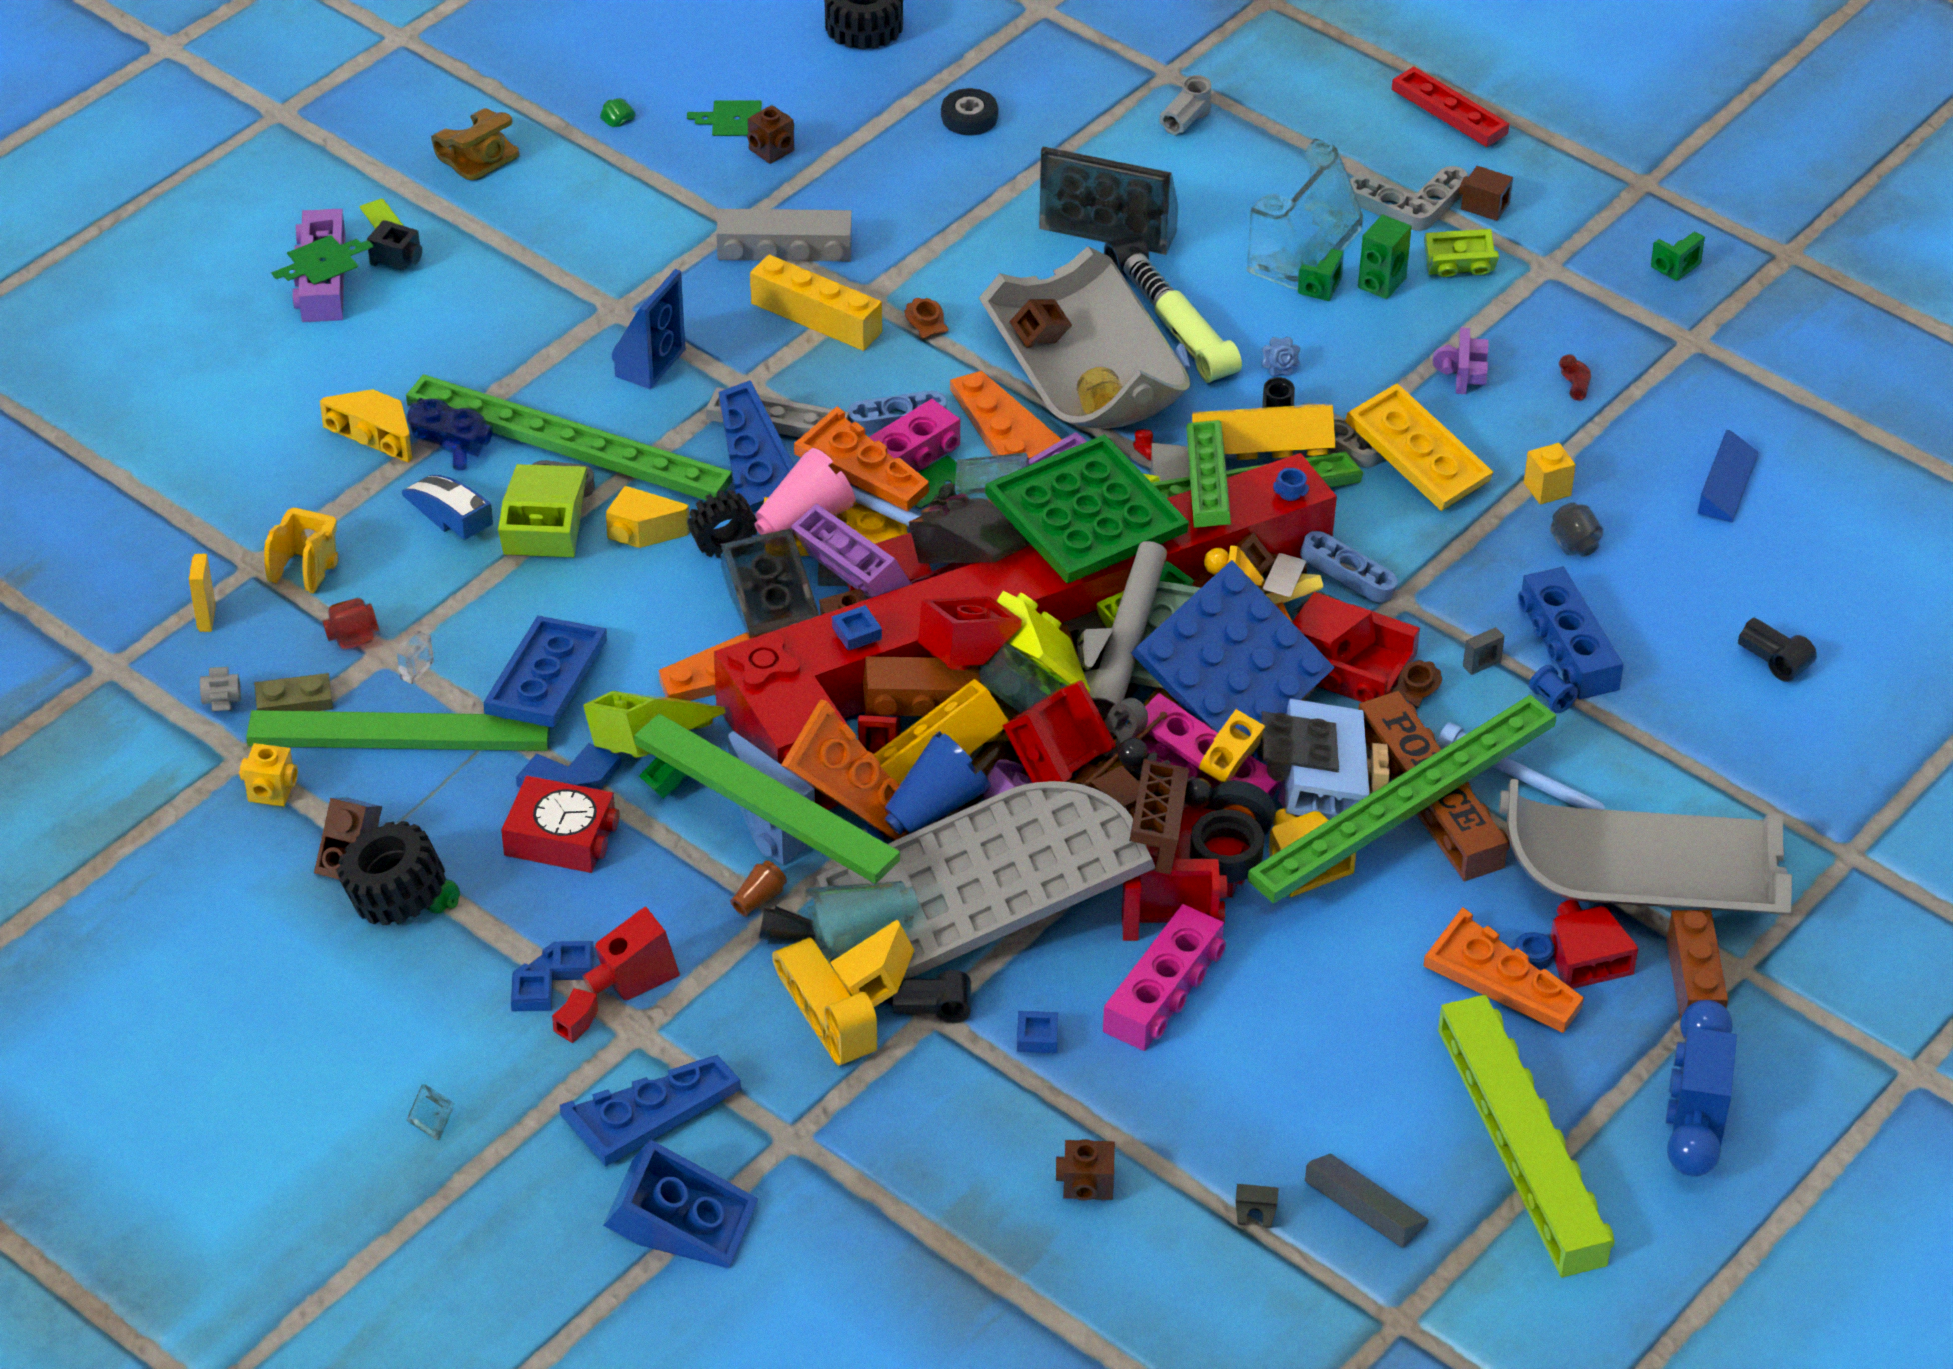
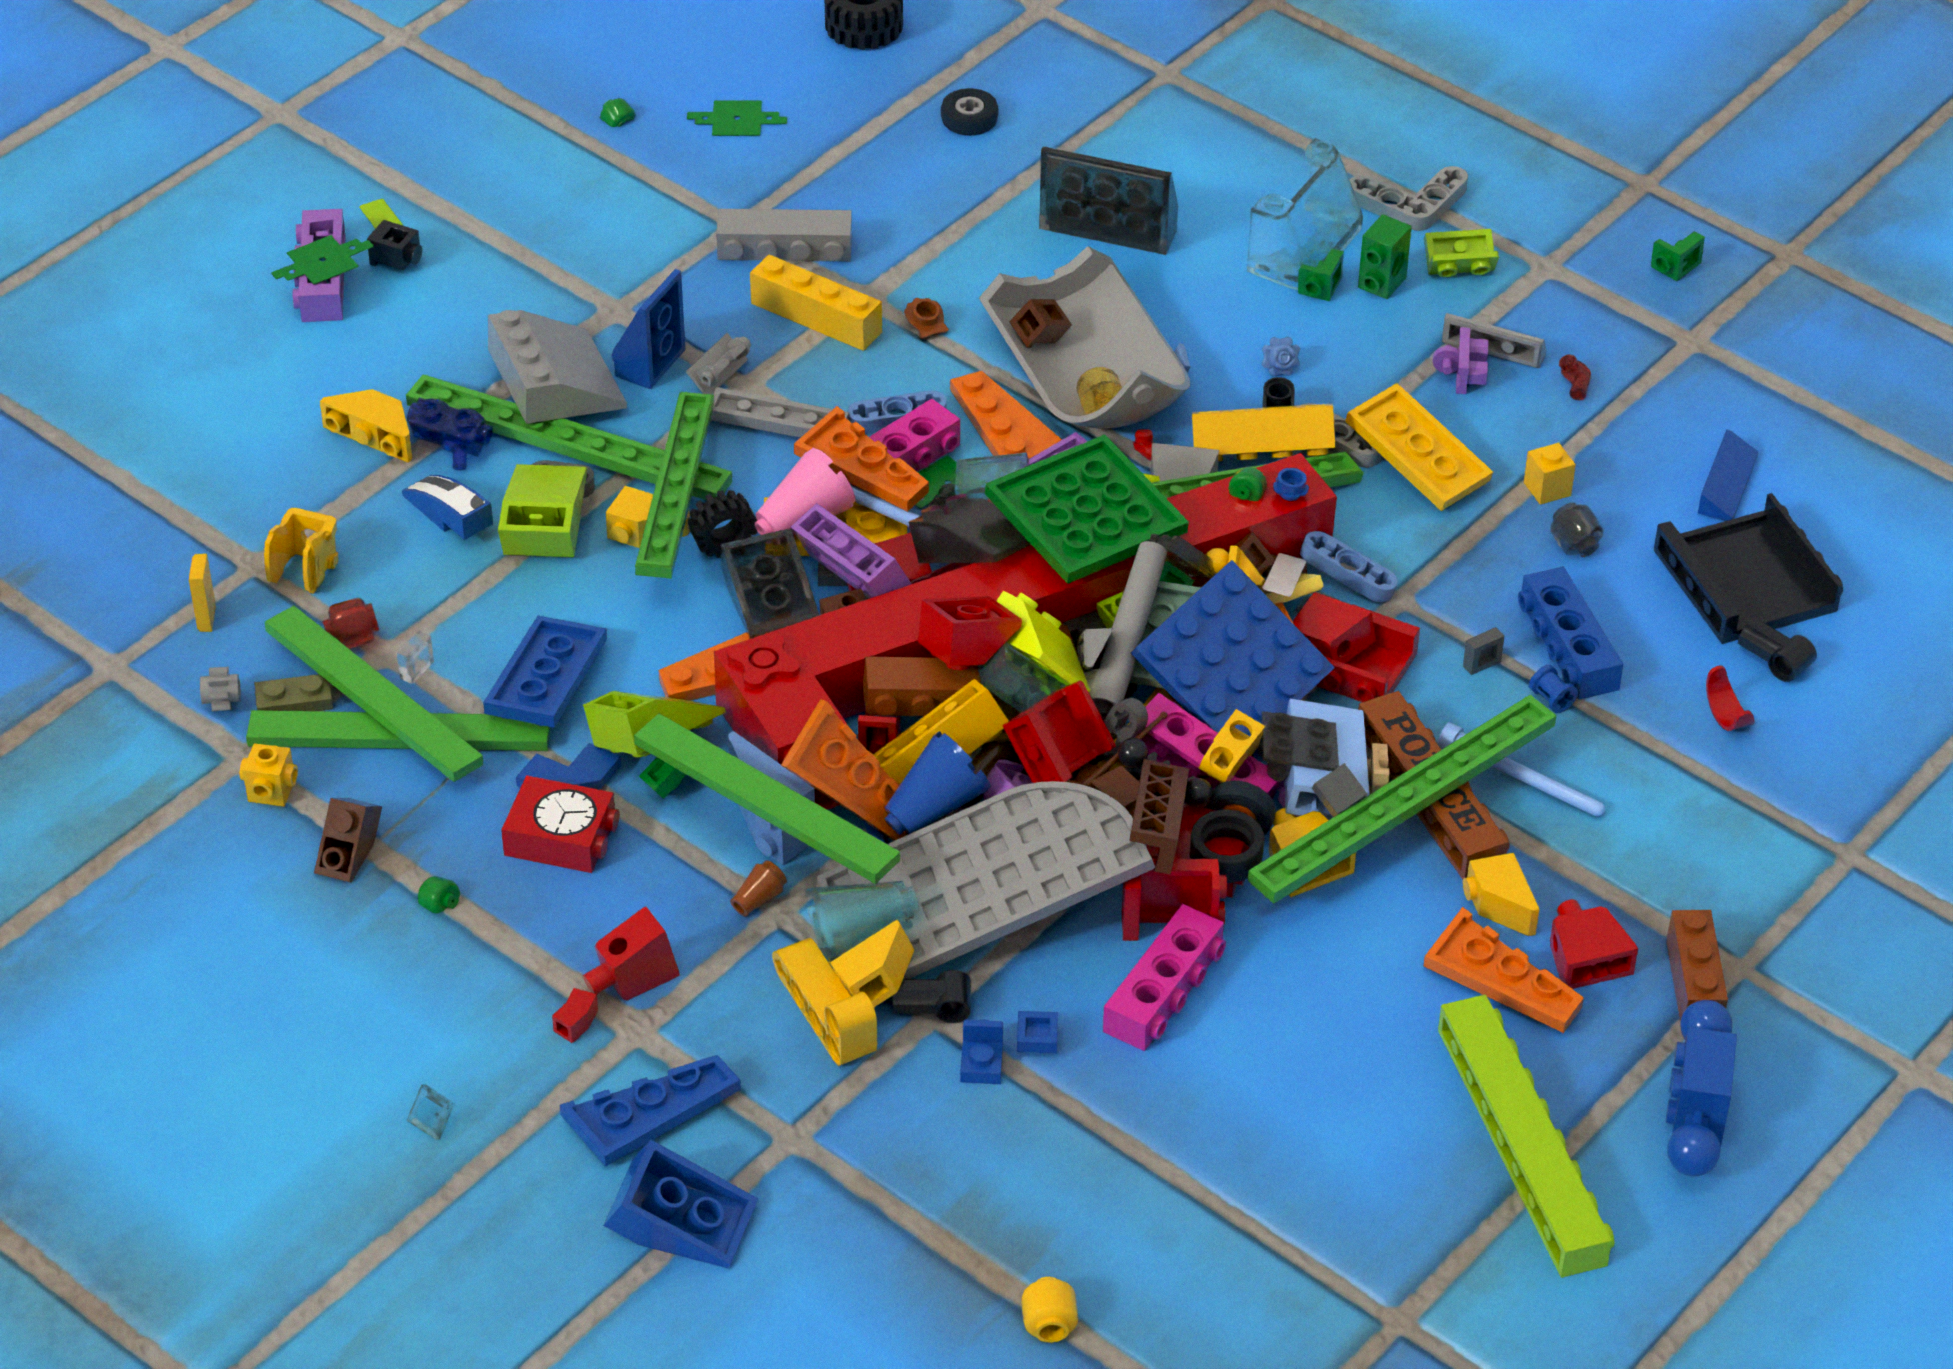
black tyre [337,821,446,925] -> none
pearl gold piece [431,108,520,180] -> none
blue tile [511,941,594,1011] -> none
blue wing [718,380,795,512] -> none
reddish brown brick [747,105,794,164] -> none
black cone [759,906,818,944] -> none
blue plate [832,605,882,651] -> none
reddish brown brick [1056,1139,1115,1201] -> none
yellowish green piece [1104,233,1242,383] -> none
light grey piece [1160,75,1211,136] -> none
bright green tile [1186,420,1231,528] -> none
pearl dark grey tile [1235,1184,1279,1228] -> none
dark grey slope [1305,1153,1429,1248] -> none
red plate [1391,66,1510,147] -> none
reddish brown animal [1391,660,1442,708] -> none
reddish brown brick [1459,166,1513,221] -> none
light grey panel [1499,779,1792,915] -> none
blue tile [1514,932,1554,970] -> none
none -> bright green tile [265,605,483,782]
none -> light grey slope [488,310,627,424]
none -> bright green tile [635,392,714,579]
none -> light grey hinge [686,333,751,394]
none -> blue bracket [960,1019,1003,1084]
none -> yellow head [1021,1277,1078,1343]
none -> clear smoke tile [1149,534,1217,579]
none -> green piece [1228,467,1267,501]
none -> dark grey tile [1312,763,1367,817]
none -> light grey slope [1442,313,1546,368]
none -> yellow slope [1463,853,1539,936]
none -> black panel [1654,493,1843,644]
none -> red helmet [1706,665,1755,731]

